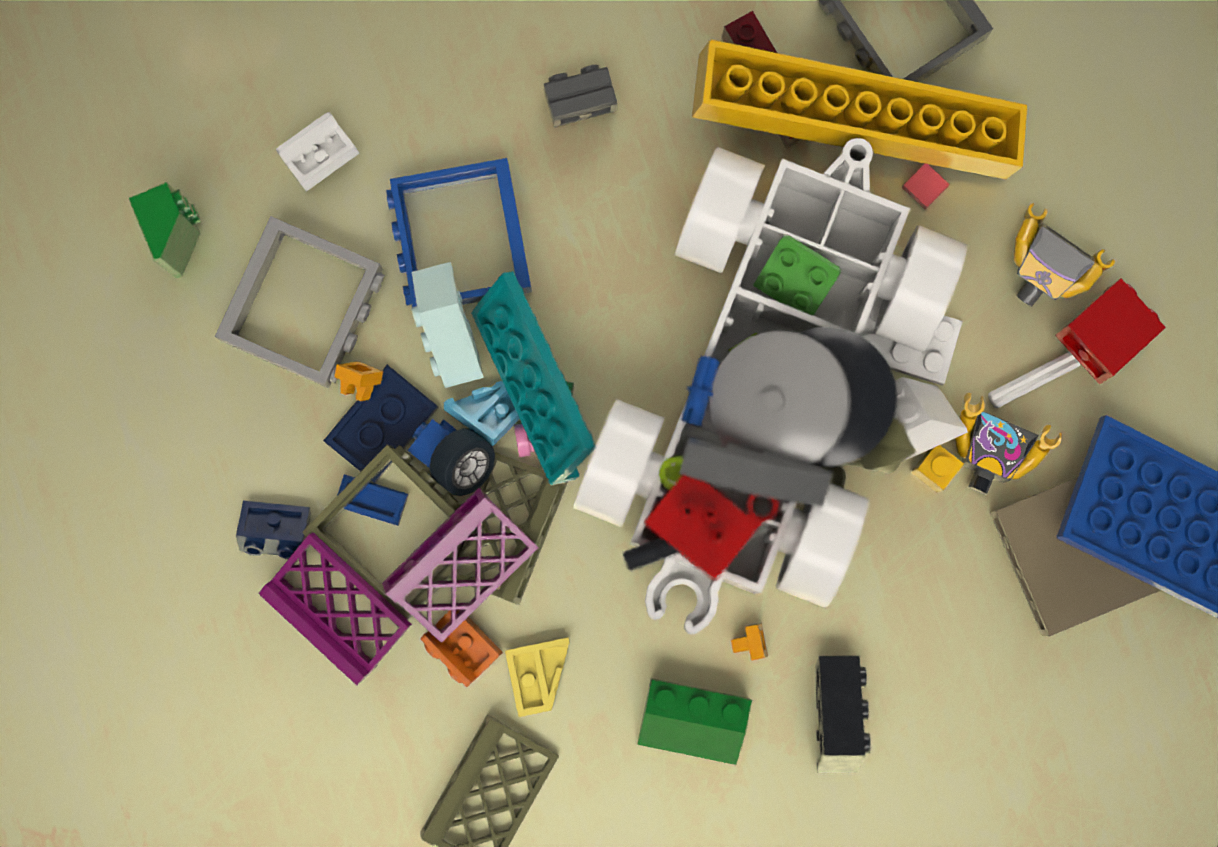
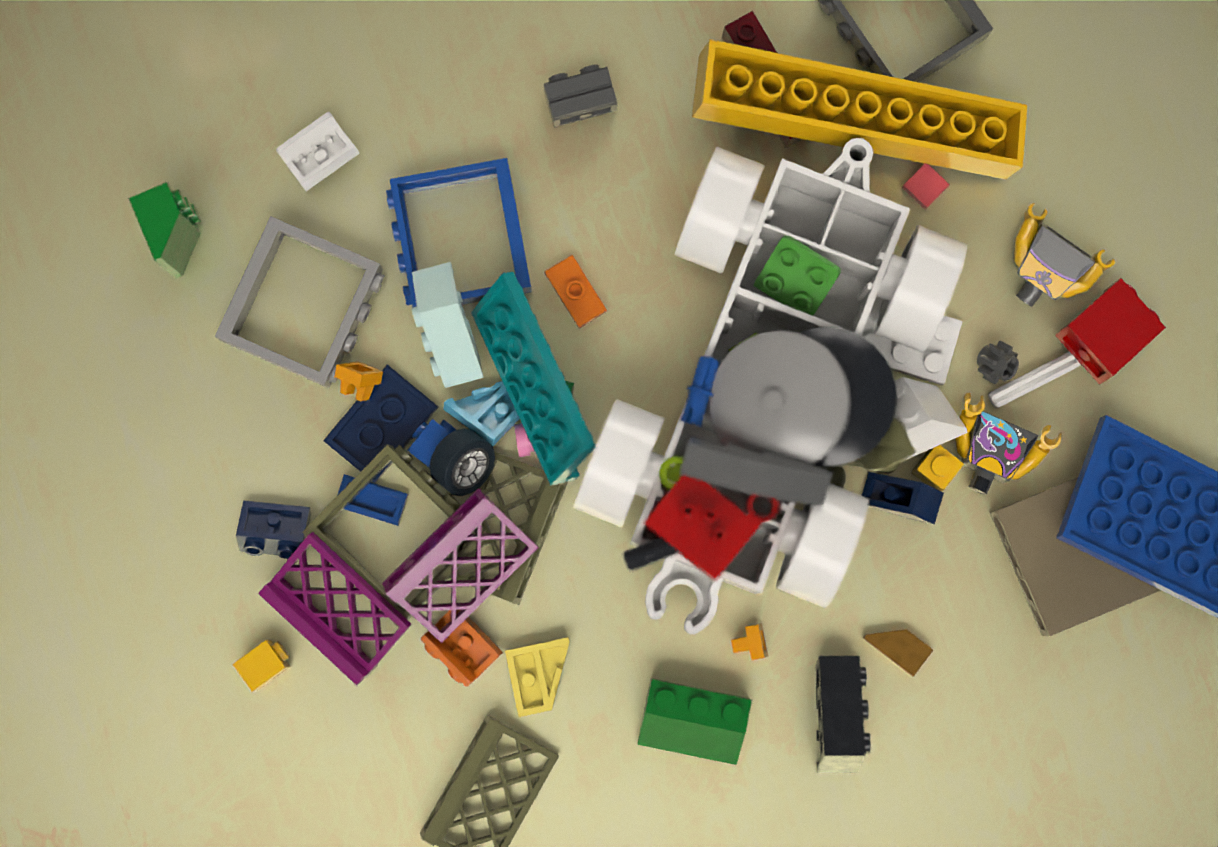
none -> yellow brick [233,640,291,692]
none -> orange plate [544,255,607,329]
none -> dark blue slope [862,472,944,525]
none -> pearl gold tile [863,629,933,677]
none -> dark grey gear [977,341,1019,384]

